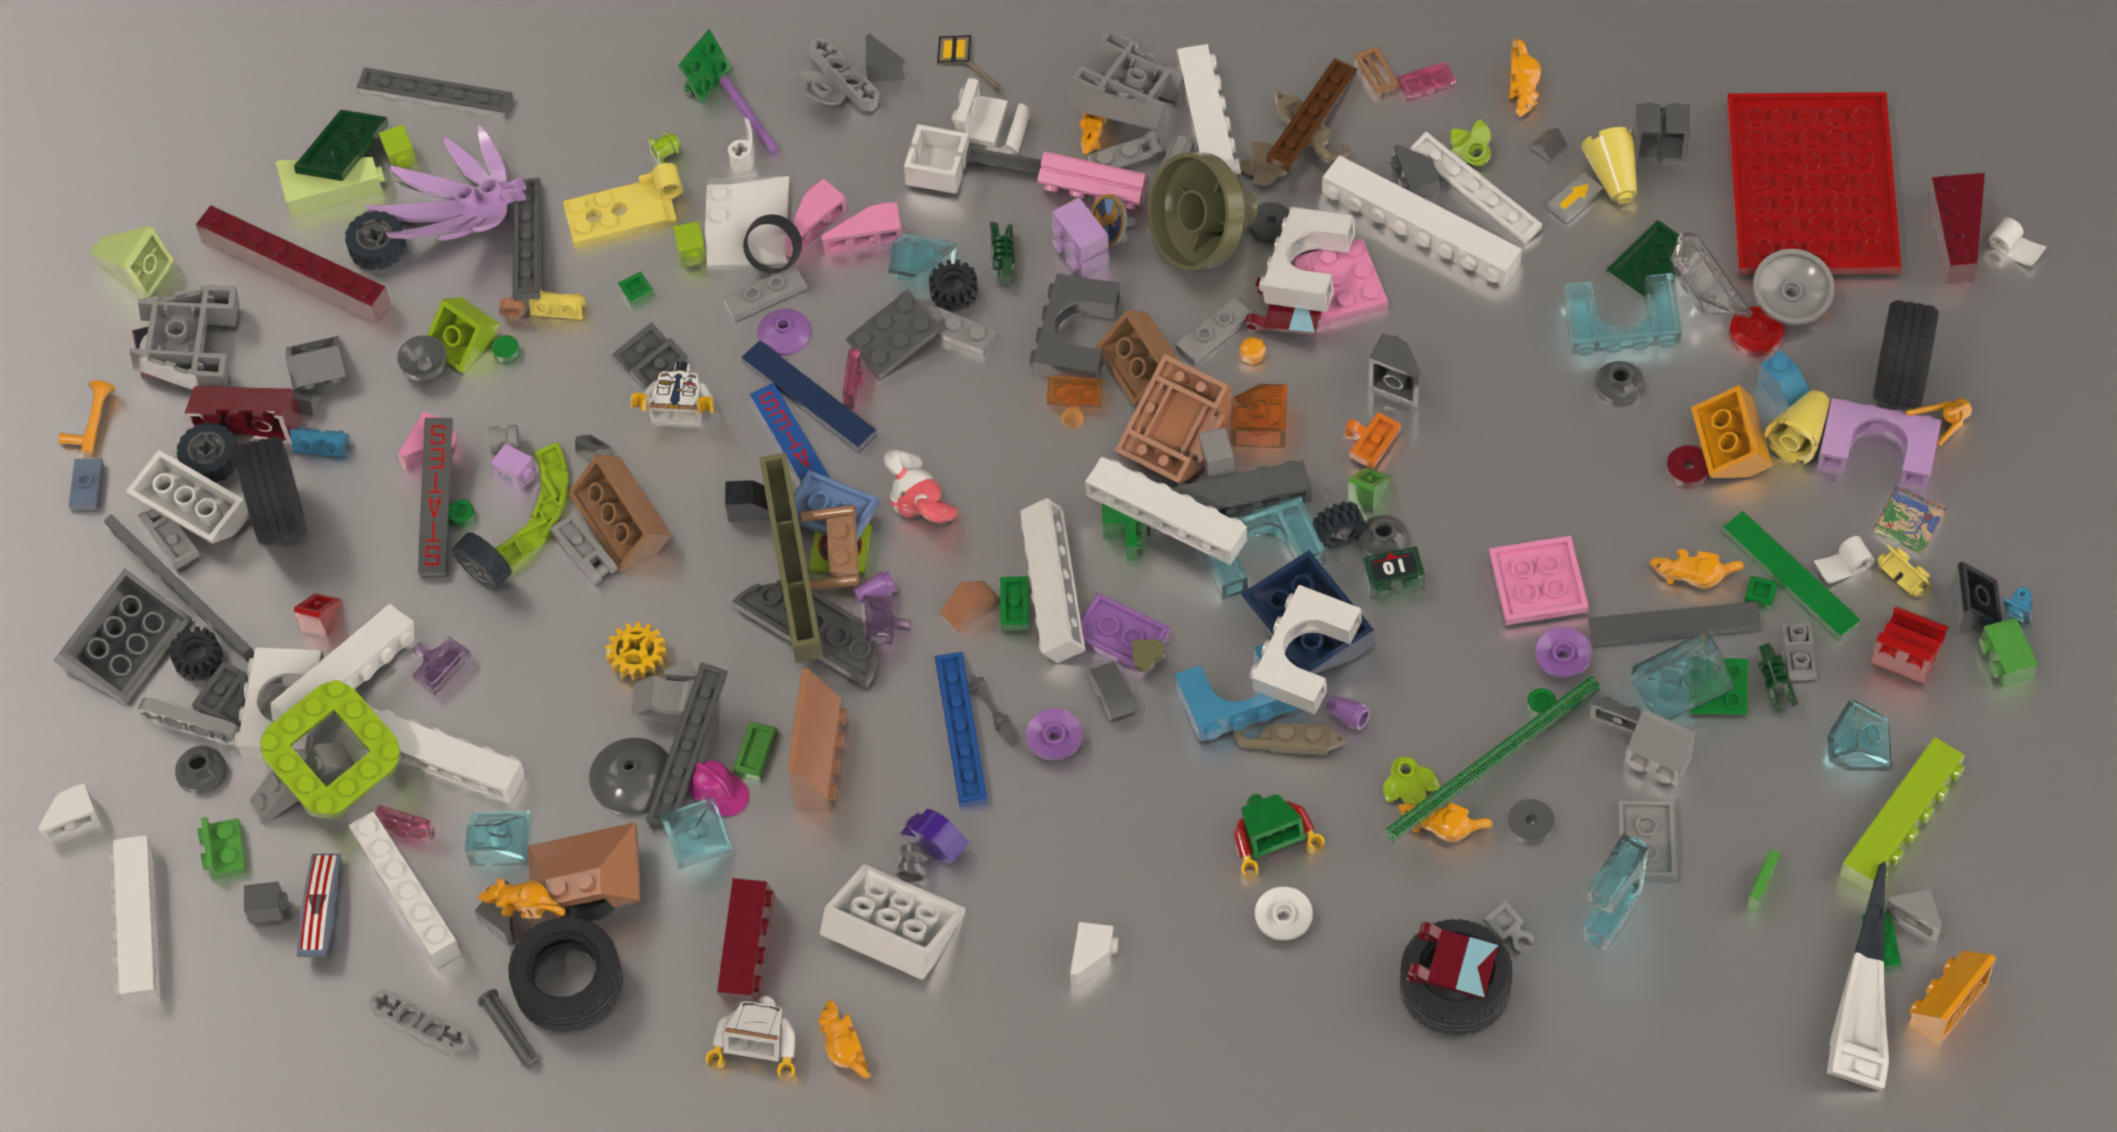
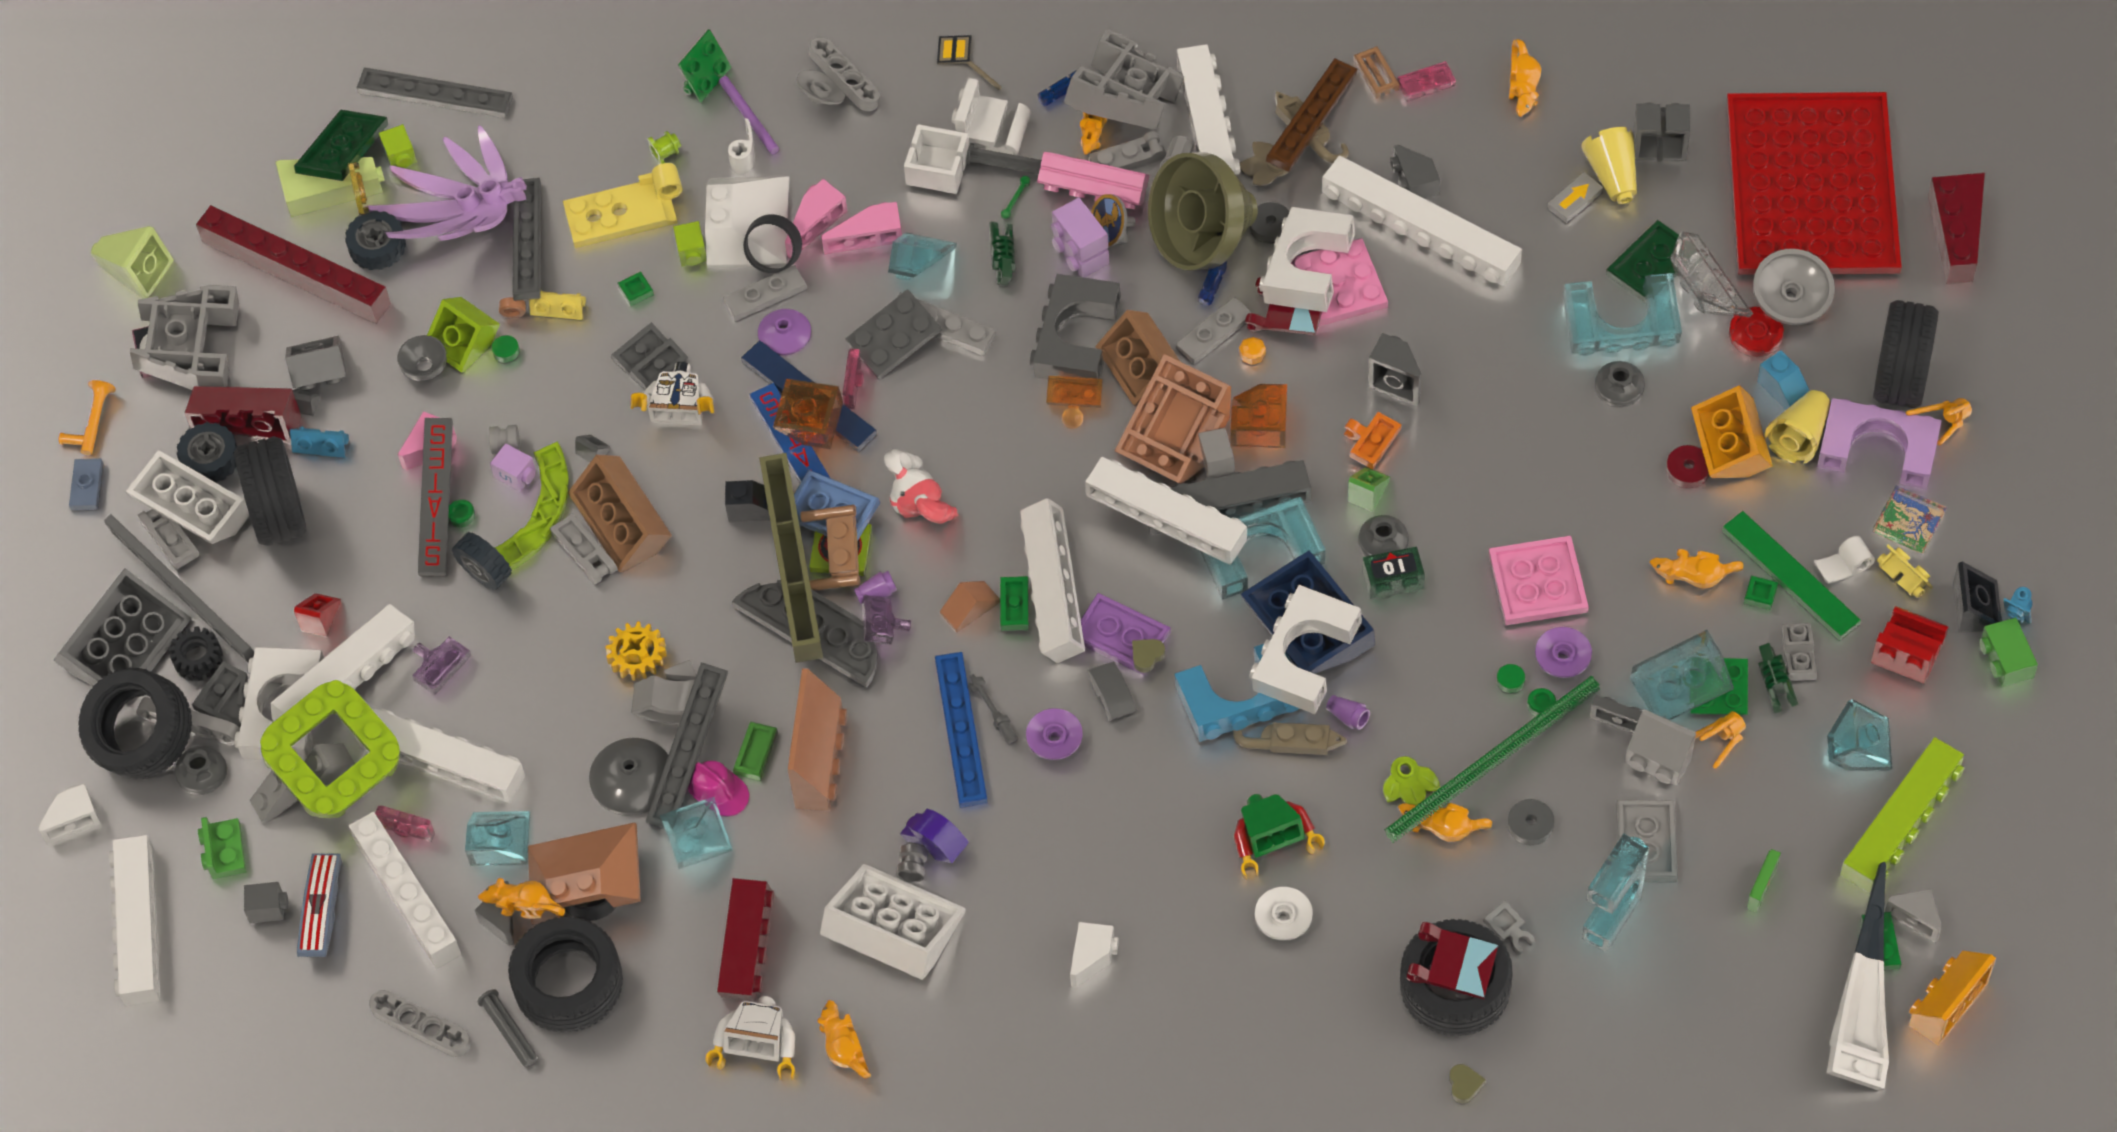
dark grey slope [866,33,908,81] -> none
black tyre [929,260,978,311] -> none
green brick [1102,504,1148,561] -> none
black wheel [1312,501,1366,549] -> none
white tile [1409,132,1542,246] -> none
lime plate [1450,120,1492,167] -> none
dark grey slope [1530,128,1567,162] -> none
dark grey tile [1588,601,1761,647] -> none
white panel [1988,218,2046,266] -> none
none -> black tyre [78,667,192,779]
none -> clear yellow tile [348,162,369,216]
none -> clear orange slope [773,379,843,449]
none -> green hinge [1001,176,1030,219]
none -> clear blue axle [1037,70,1077,106]
none -> clear blue axle [1198,261,1227,306]
none -> olive tile [1449,1064,1486,1104]
none -> green tile [1497,664,1525,693]
none -> light orange plant [1695,711,1746,769]

